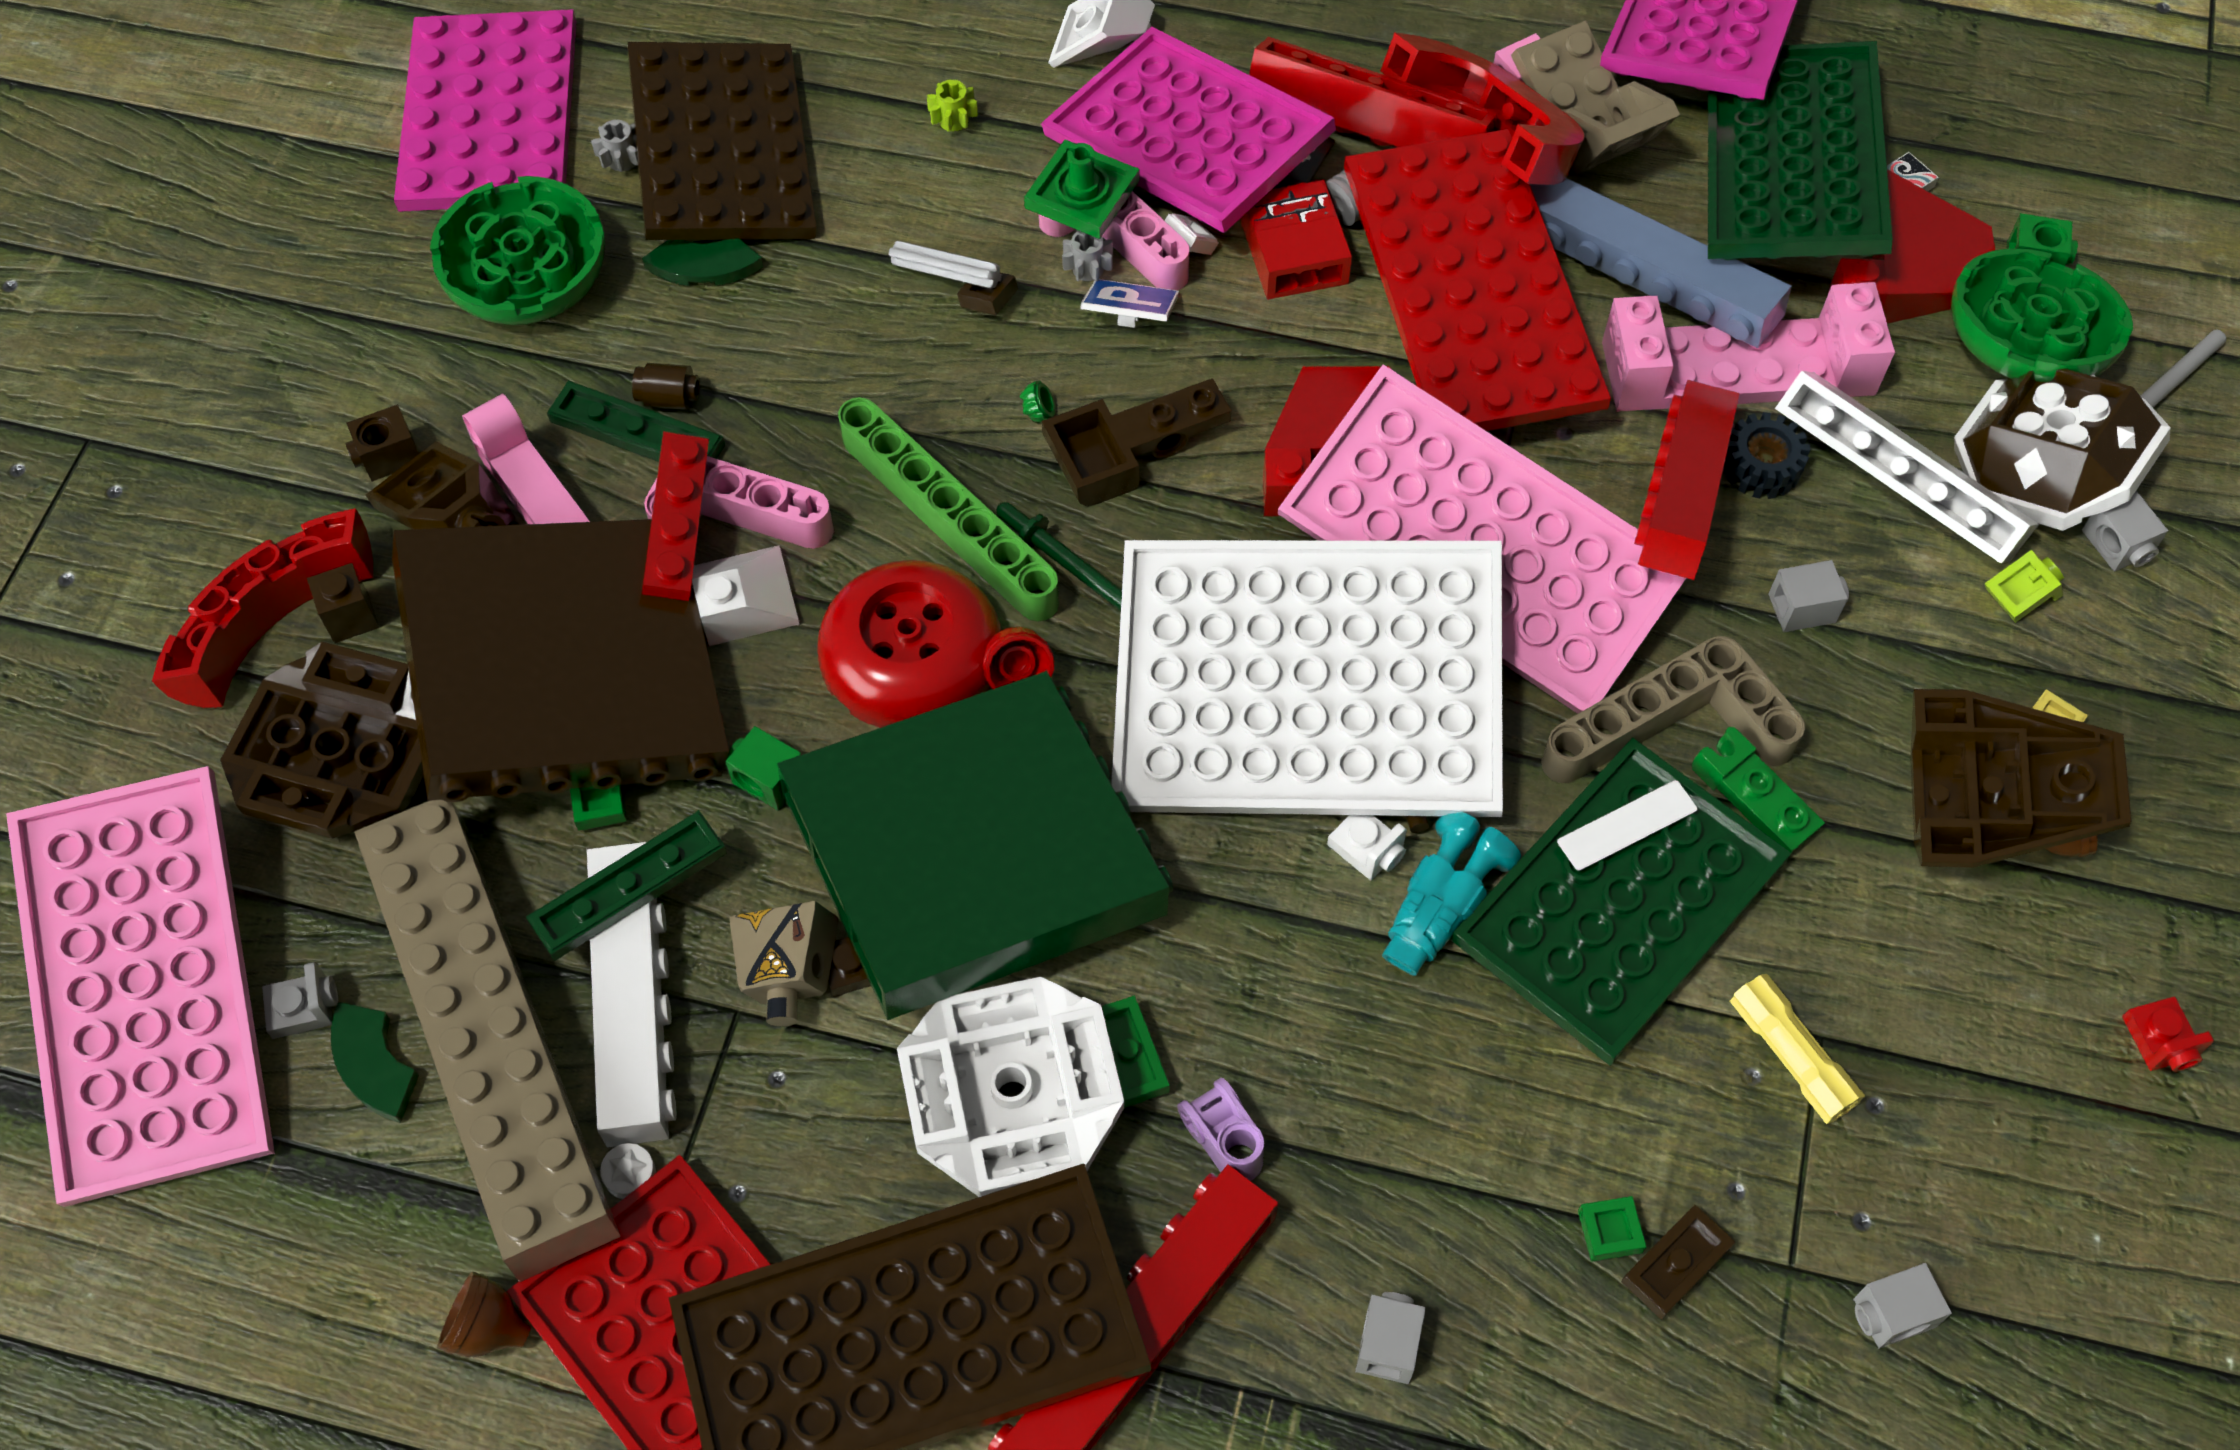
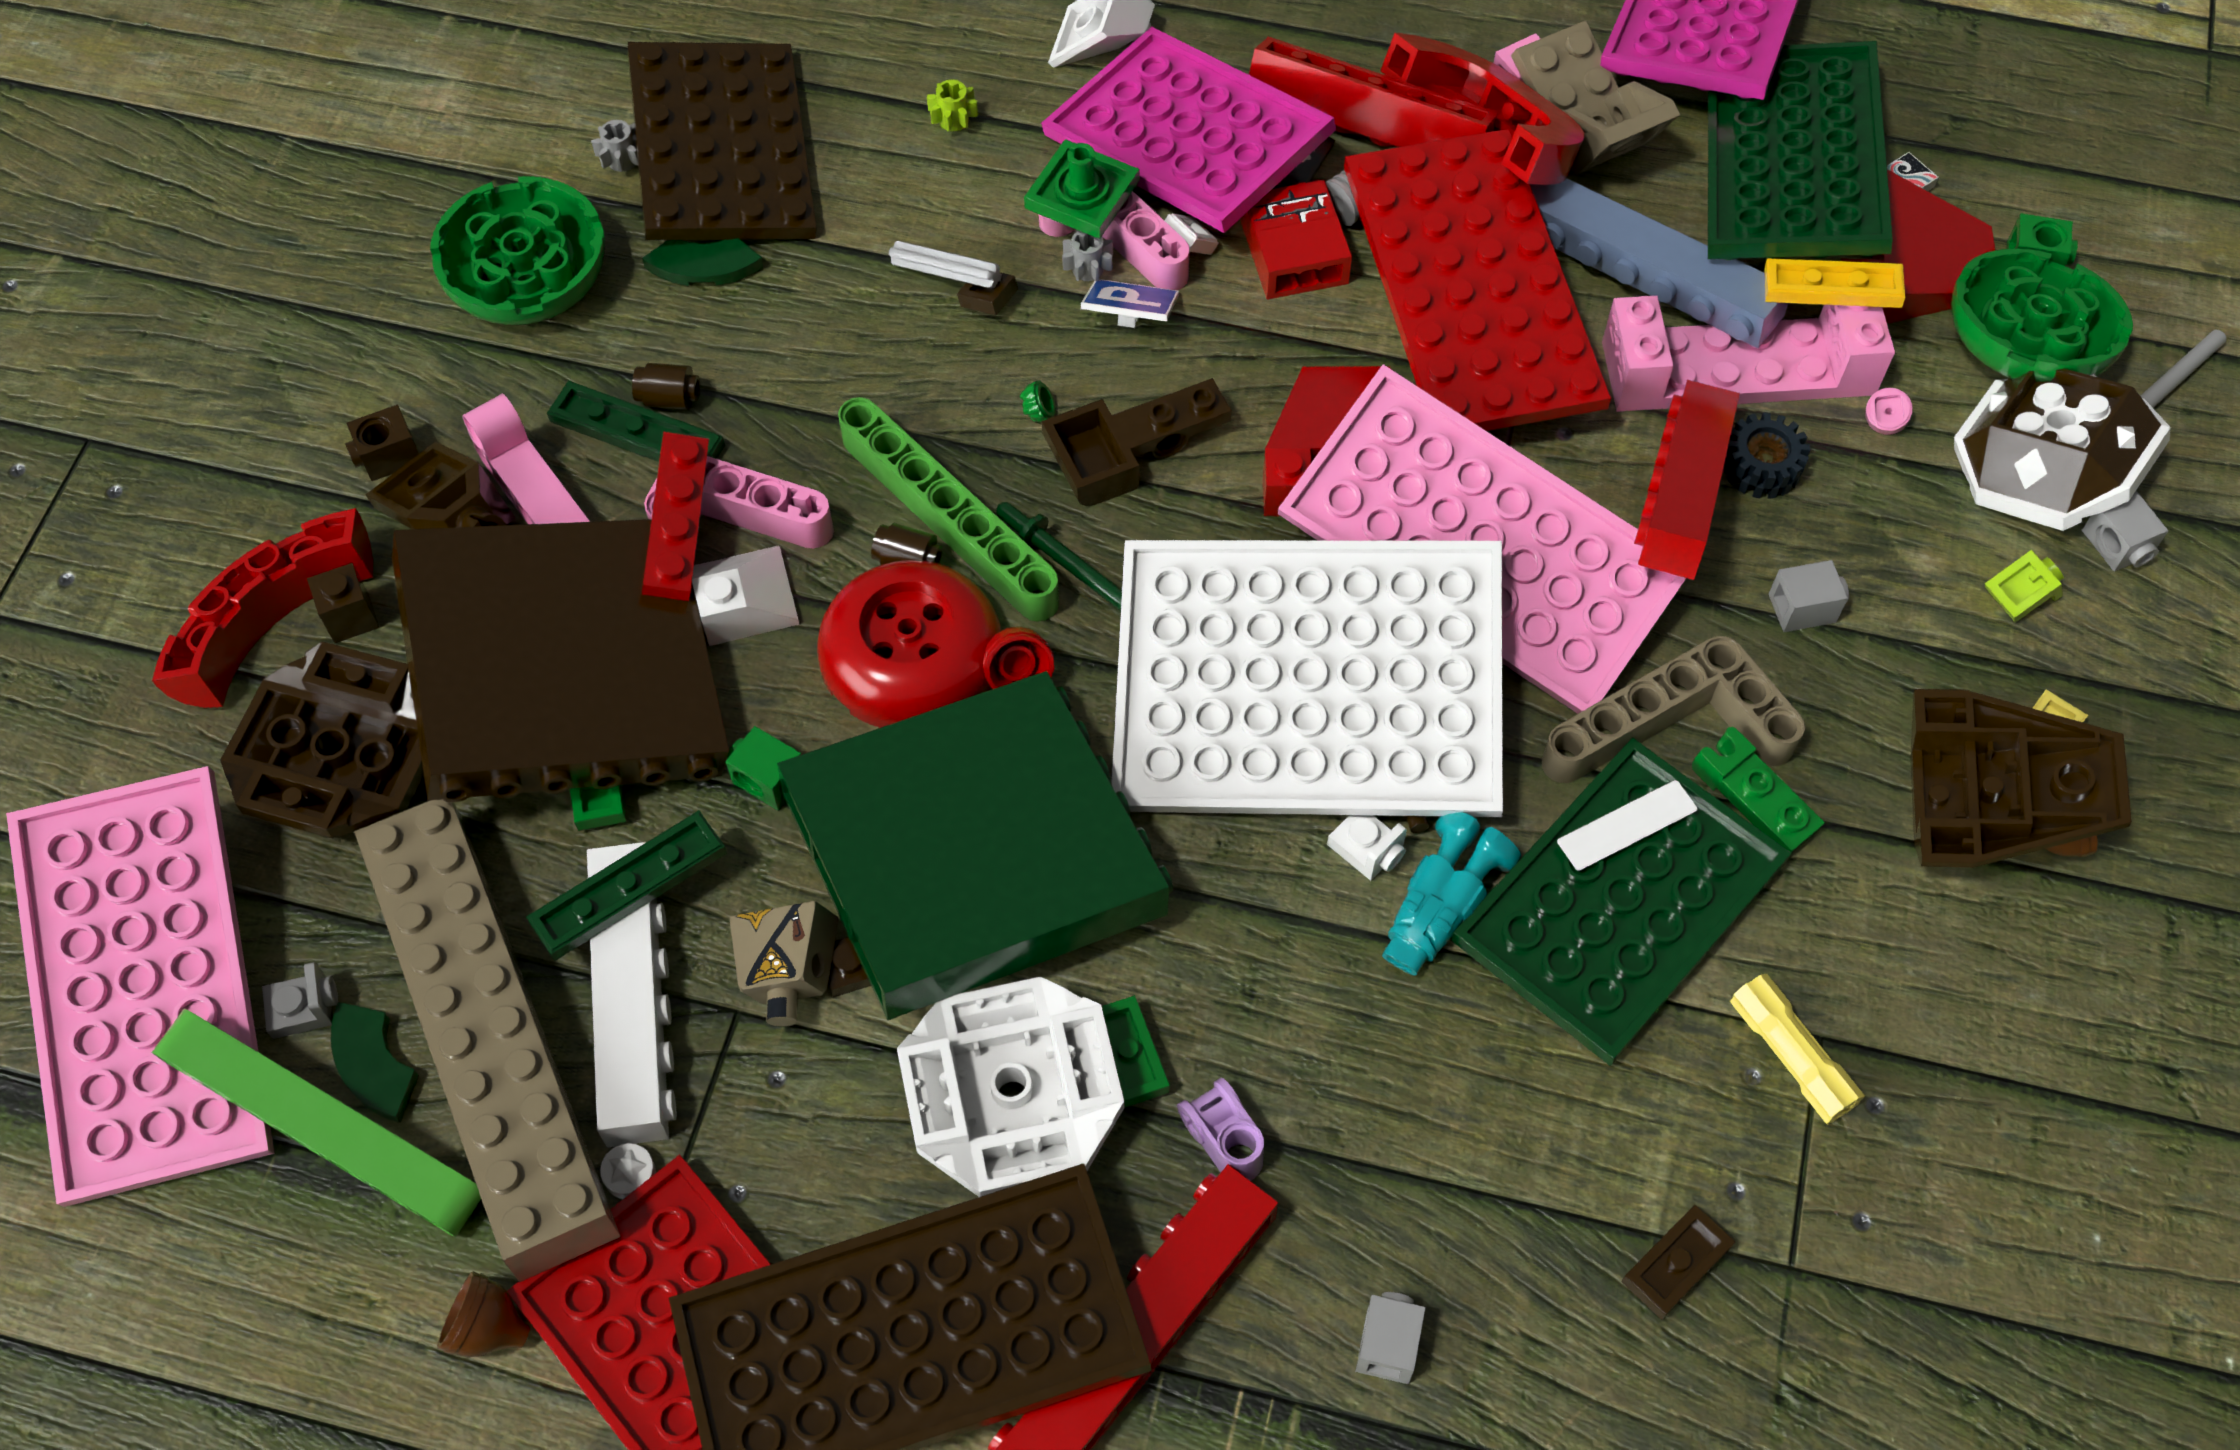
dark pink plate [394,9,577,212] -> none
green plate [1578,1196,1646,1262] -> none
white brick [1775,371,2039,564] -> none
light grey brick [1854,1263,1952,1349] -> none
red bracket [2122,996,2214,1072] -> none
none -> bright green beam [151,1009,481,1237]
none -> dark brown brick [871,523,943,565]
none -> yellow tile [1764,258,1905,308]
none -> bright pink tile [1865,388,1912,435]

